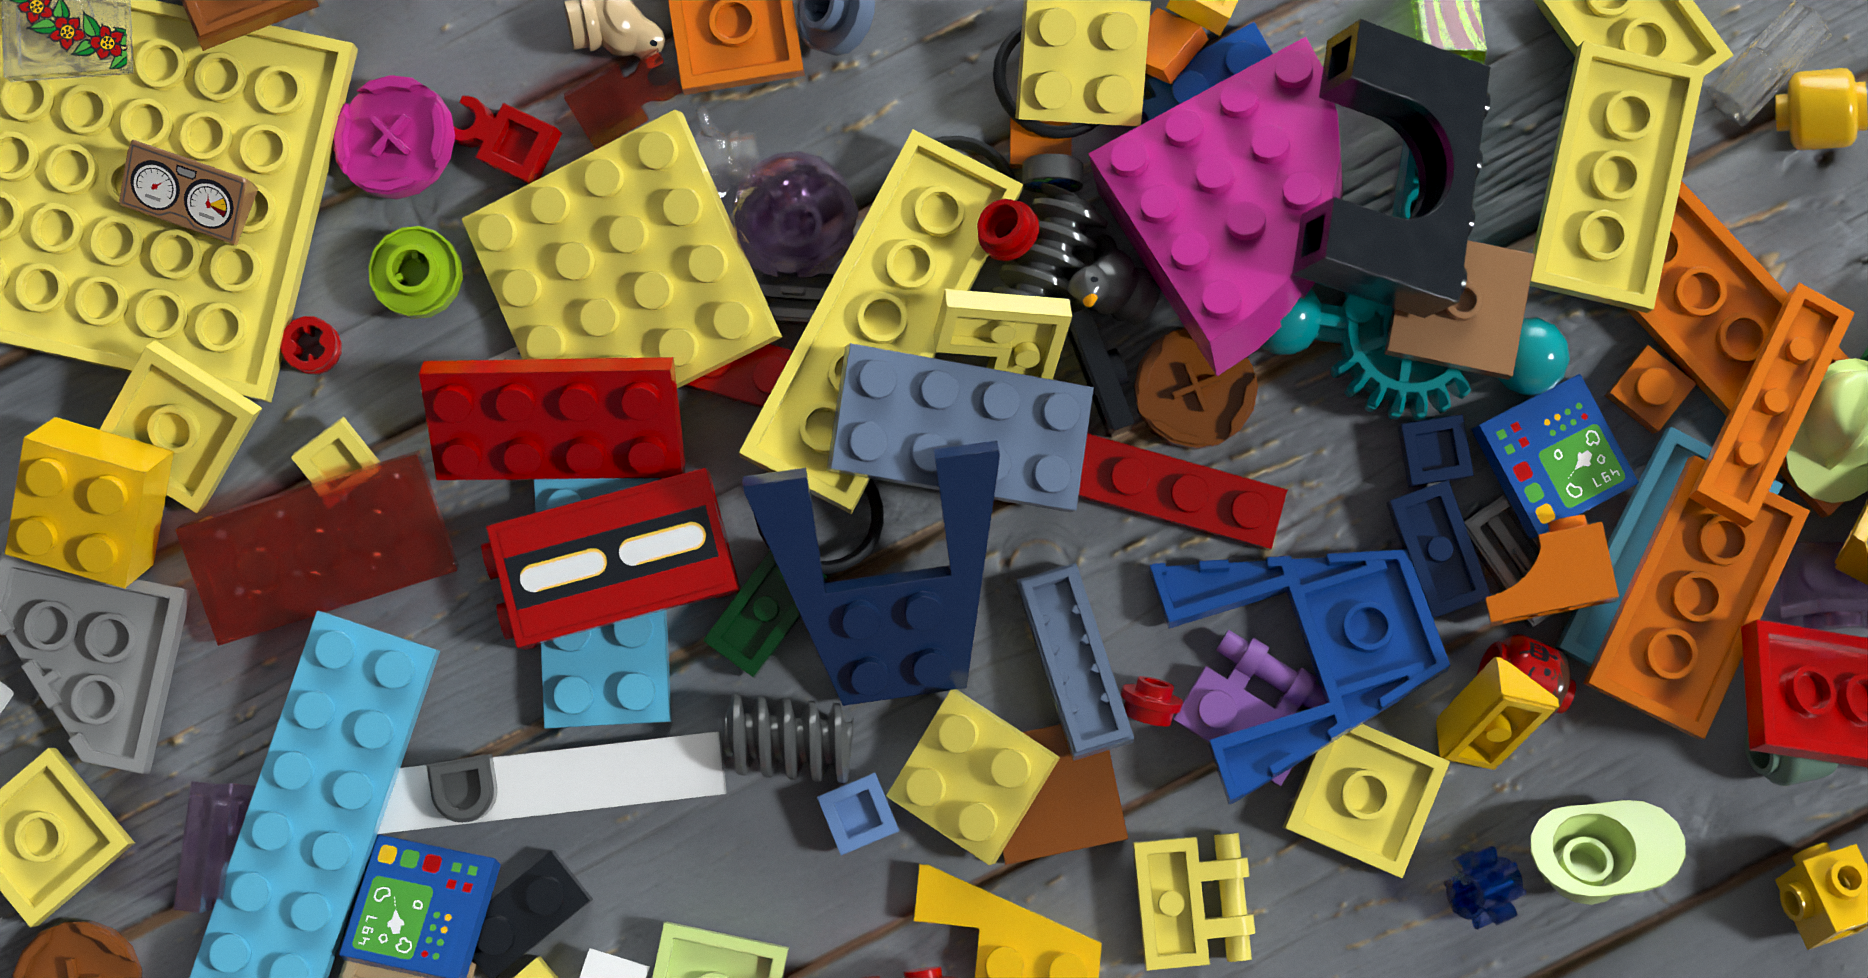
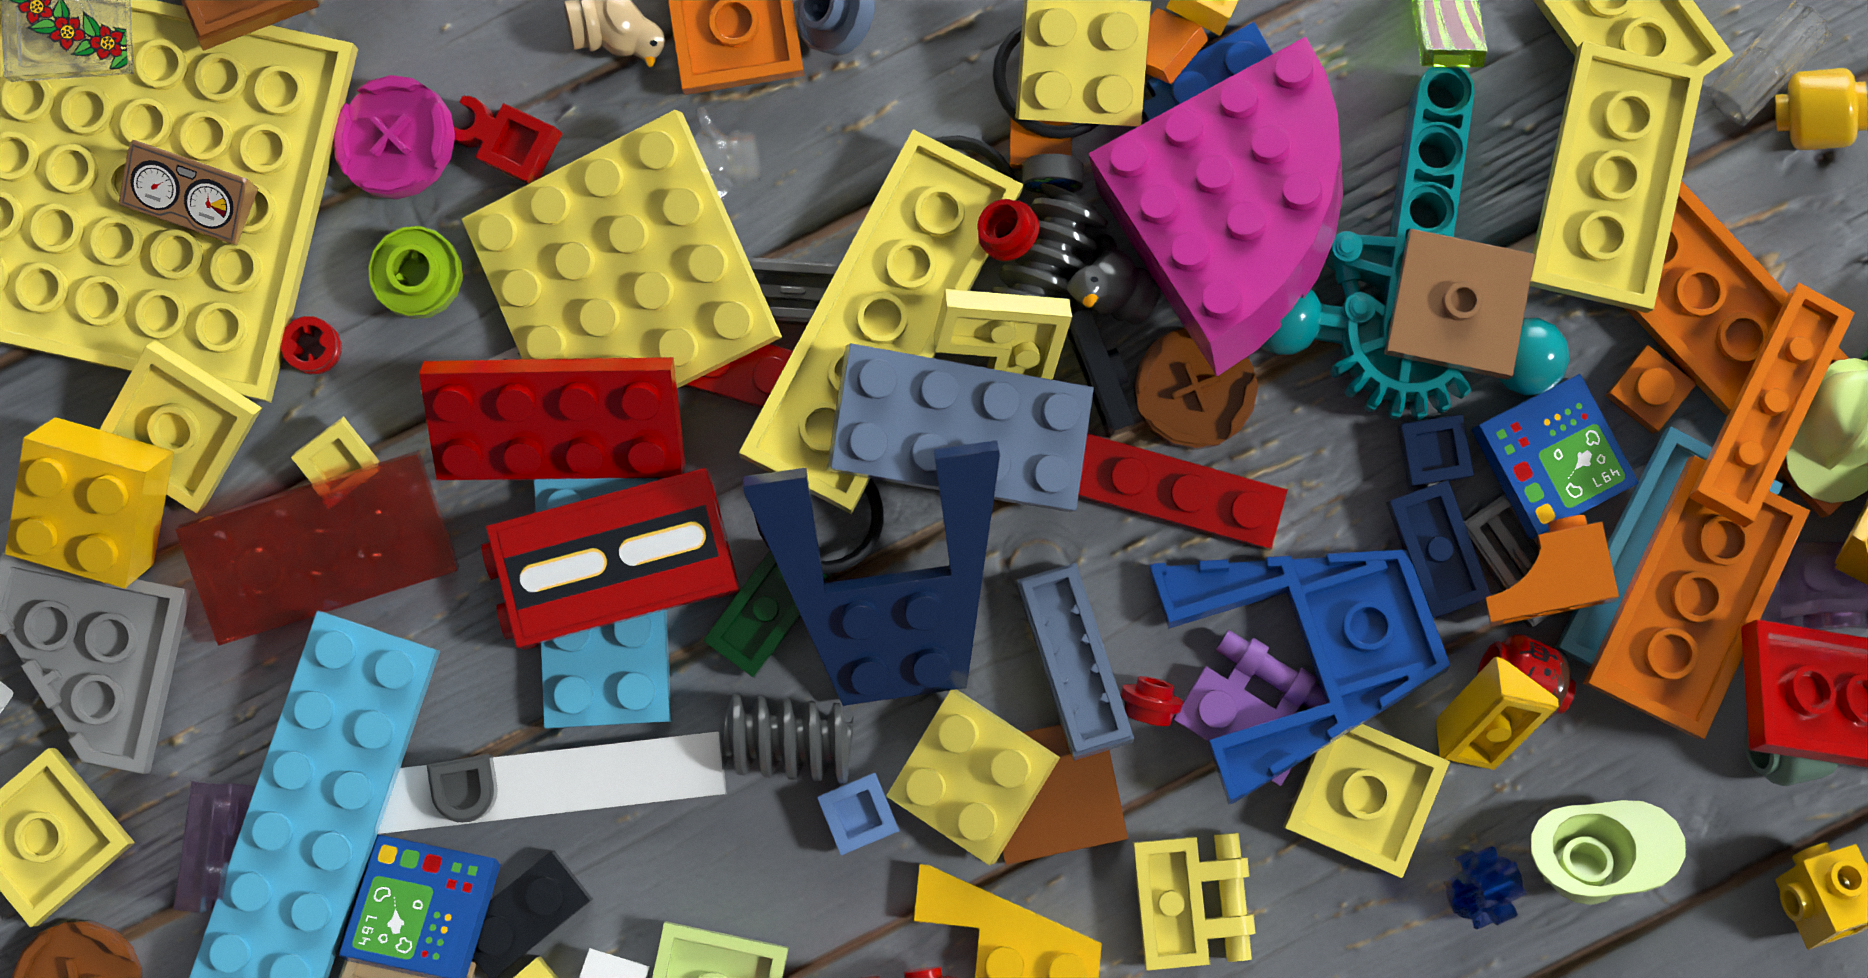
clear red plate [564,48,682,150] -> none
clear purple cylinder [732,151,858,278] -> none
black arch [1292,19,1490,318] -> none

